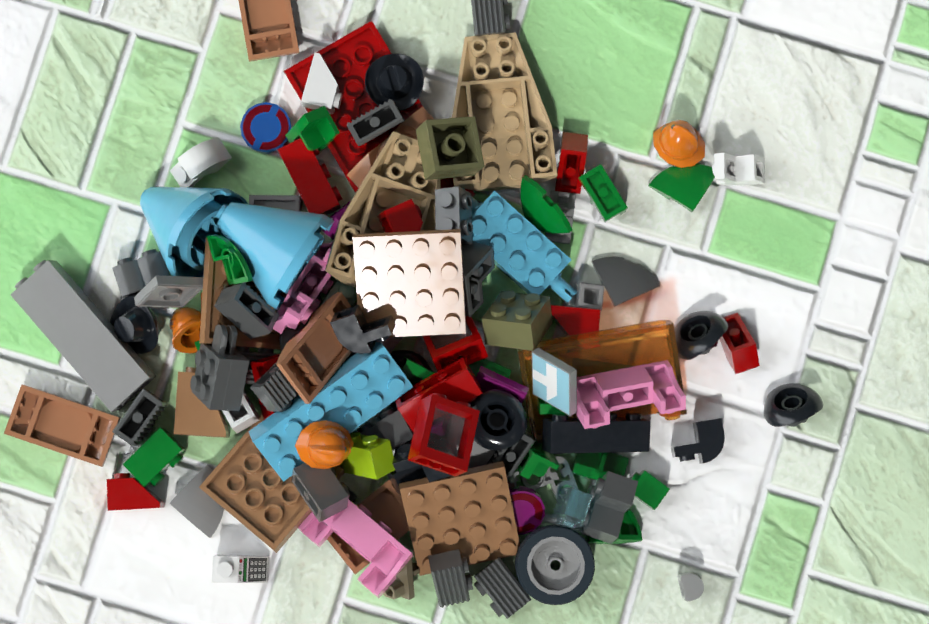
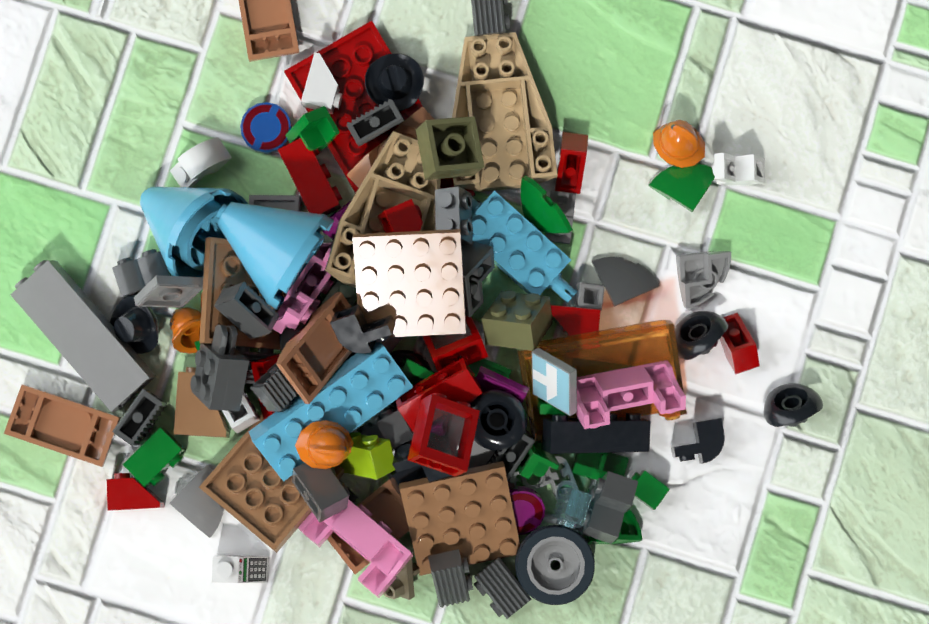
green brick [206,234,253,285] -> none
green panel [578,164,628,222] -> none
light grey brick [677,573,704,602] -> none
none -> light grey brick [676,251,731,309]

